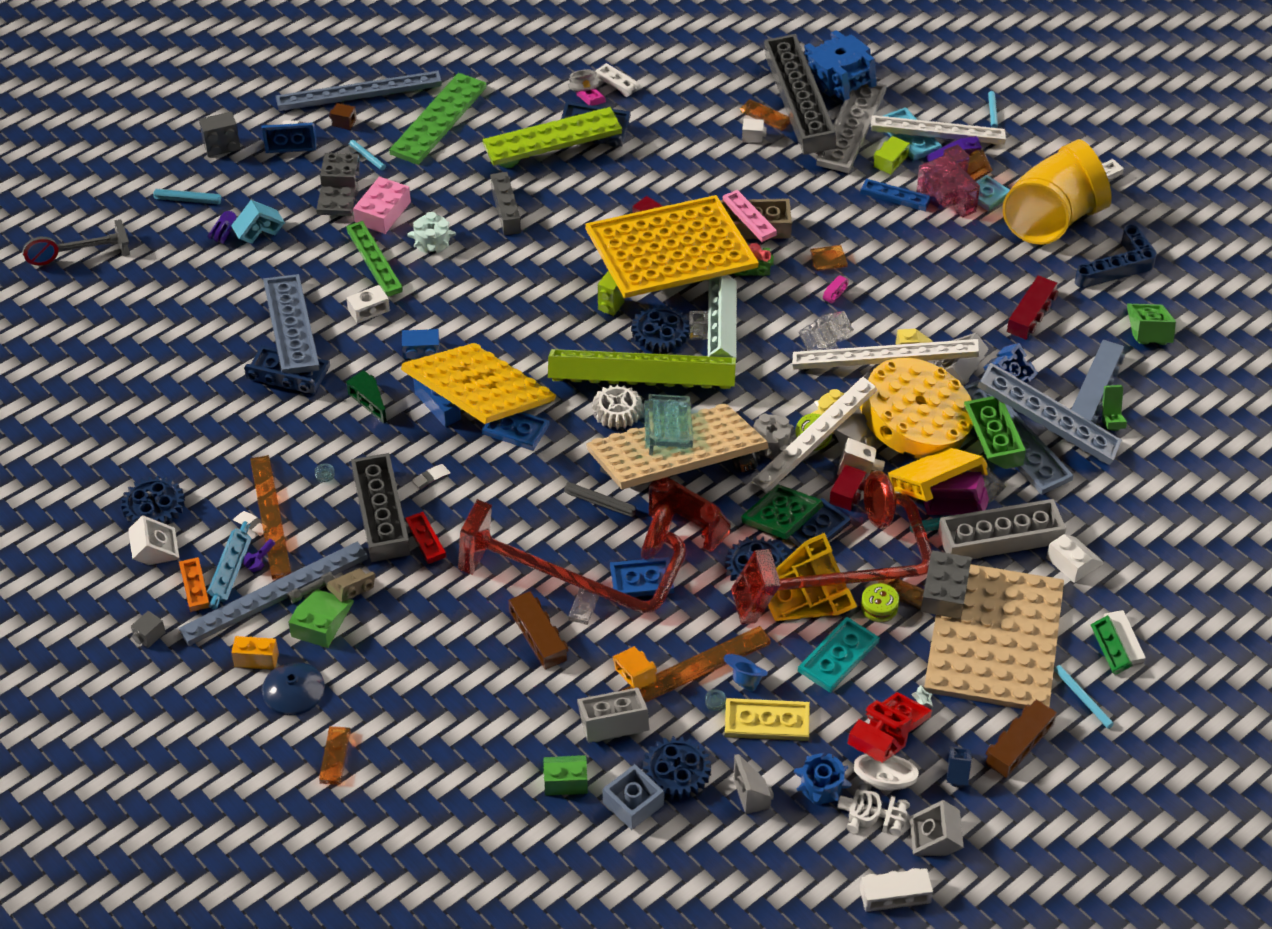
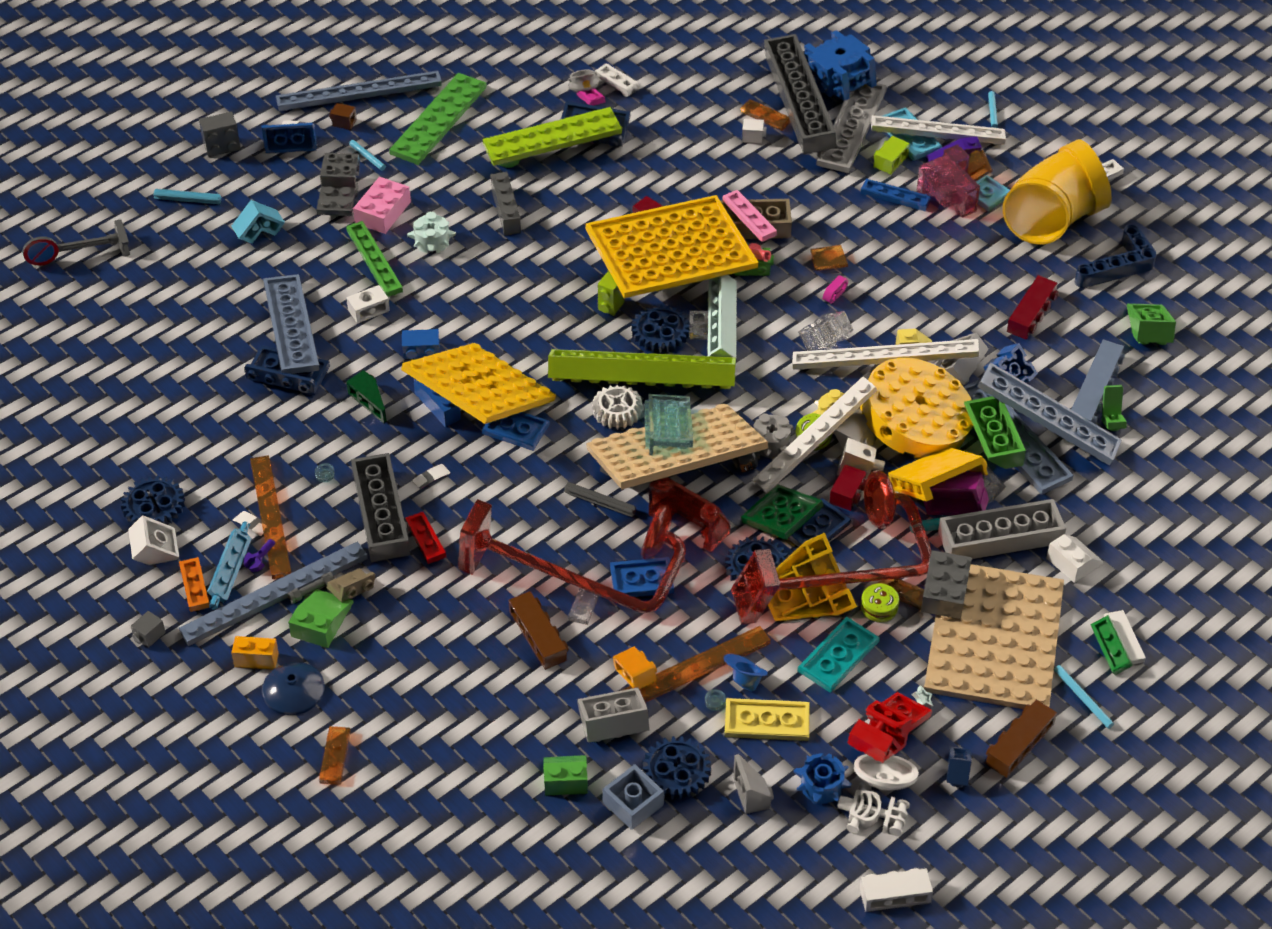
dark purple arm [208,211,237,244] -> none
light grey slope [910,800,964,856] -> none

